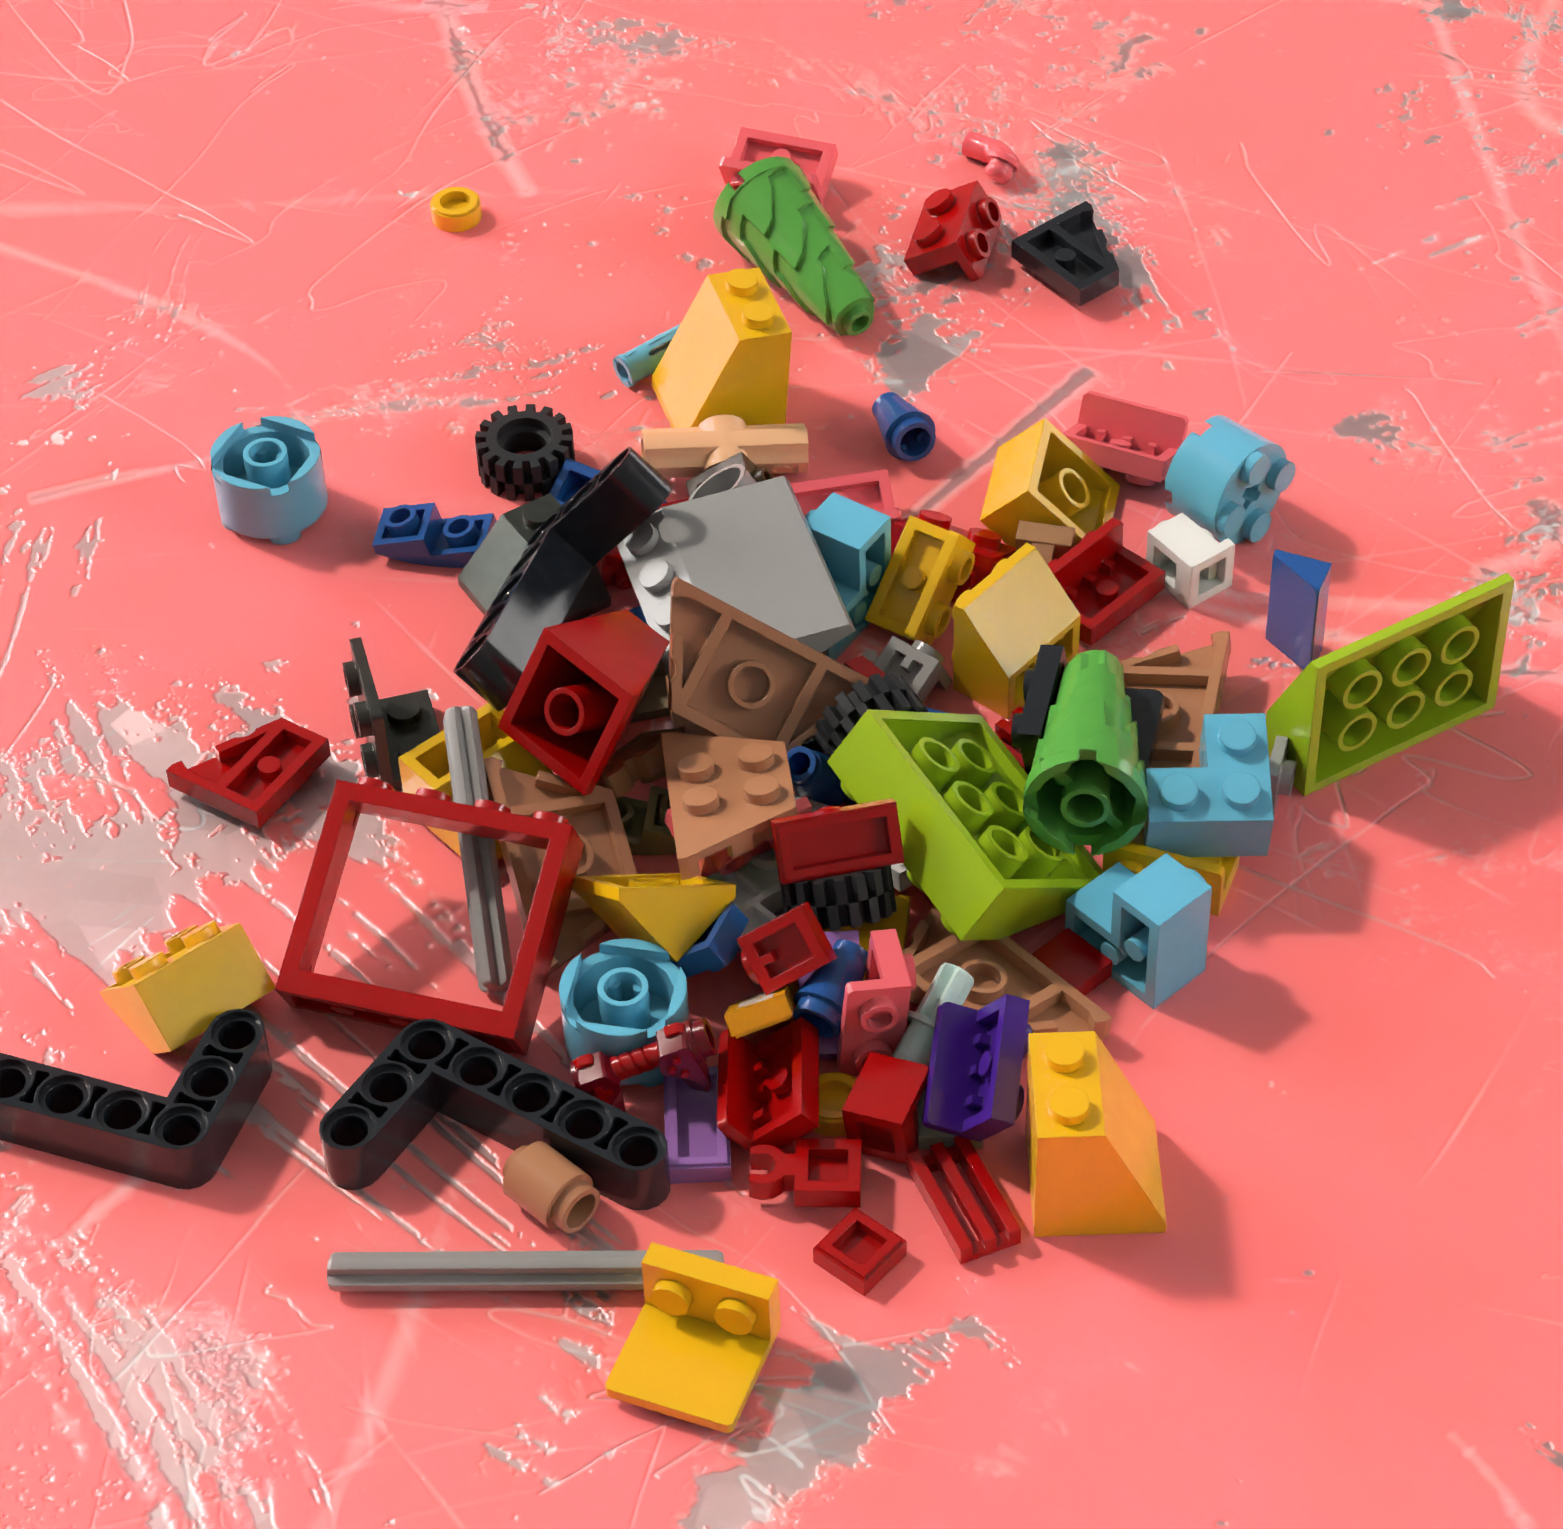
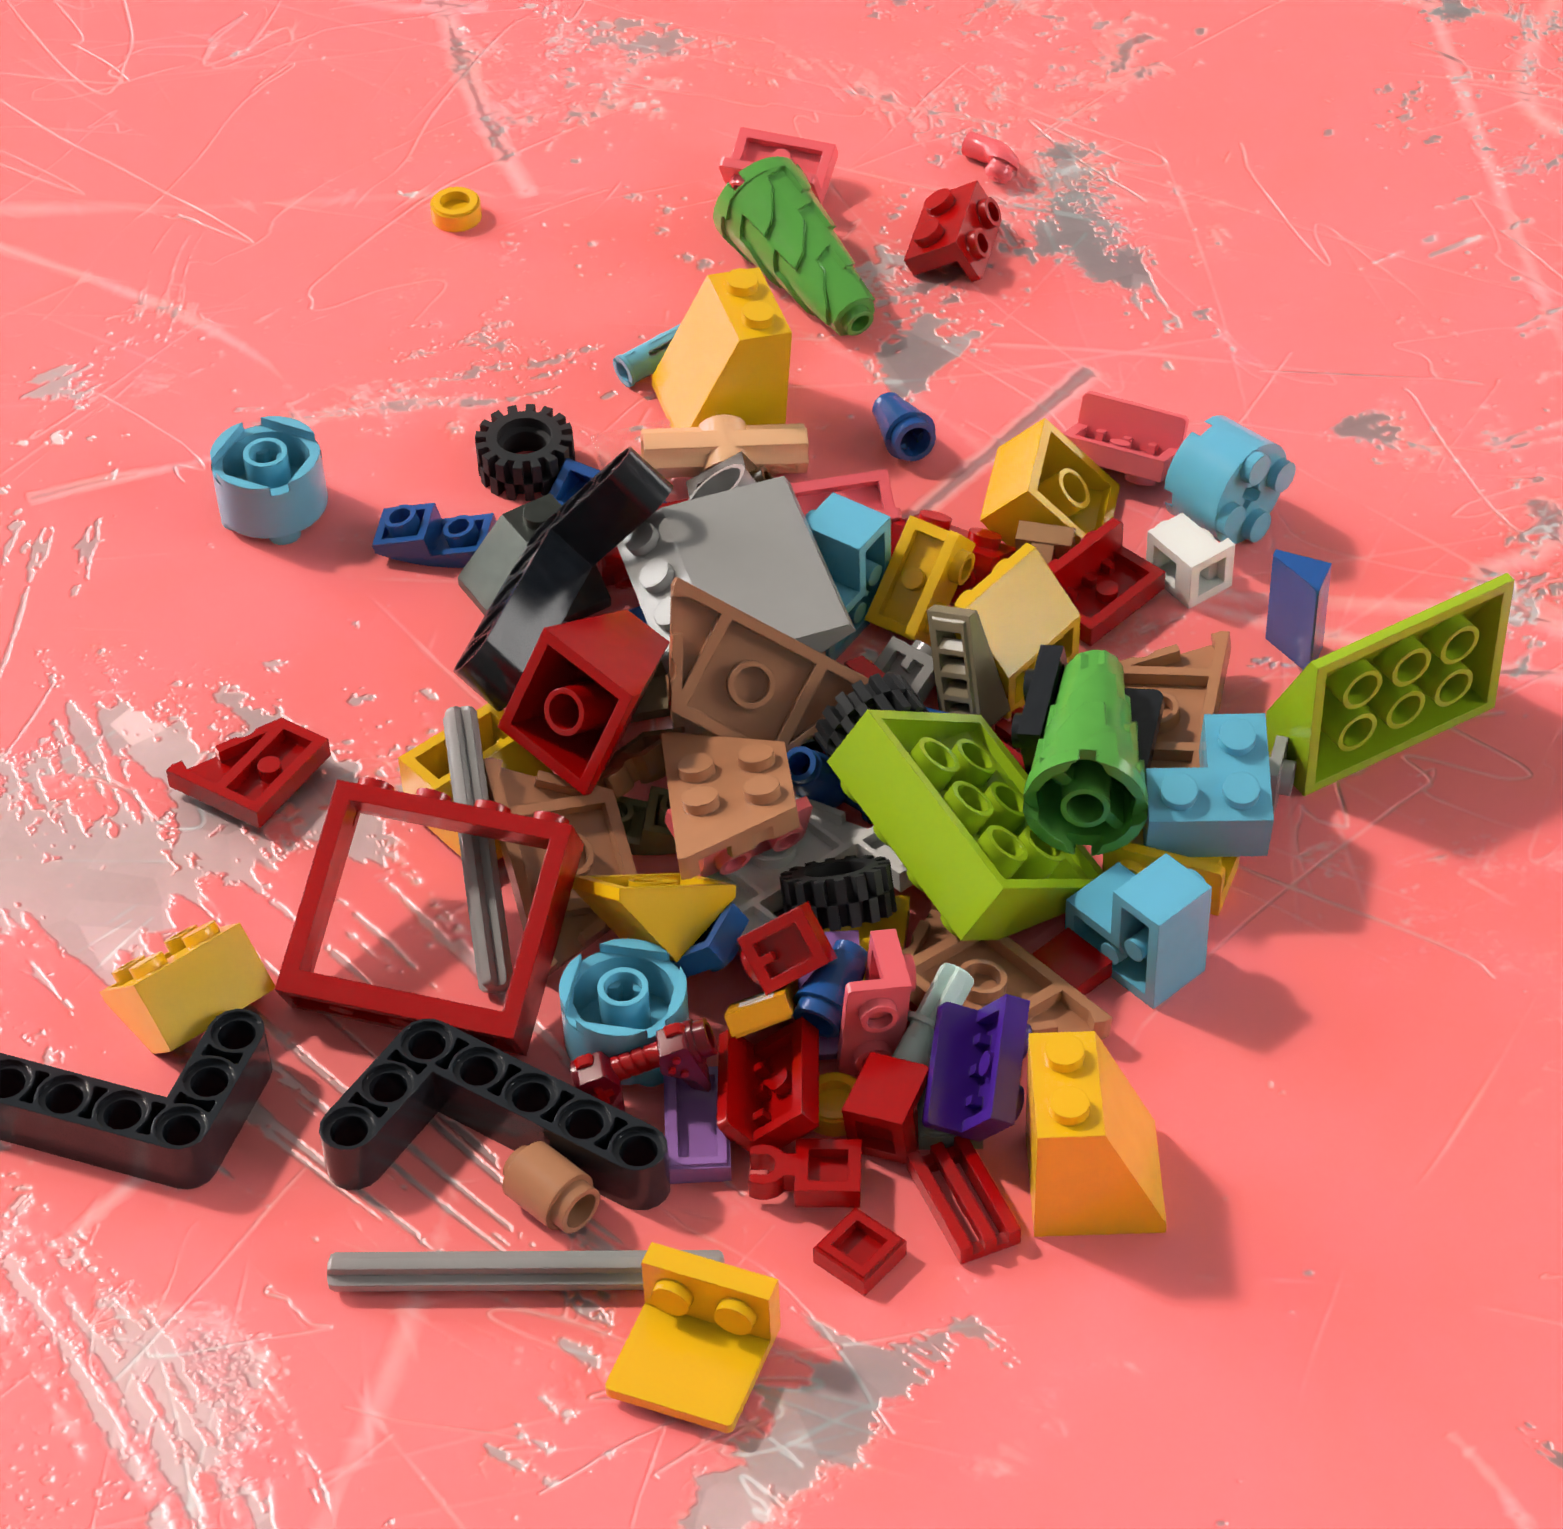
pearl dark grey bracket [342,637,440,792] -> none
red tile [770,798,905,884] -> none
black wing [1011,201,1119,306] -> none
none -> dark tan slope [927,604,1011,727]

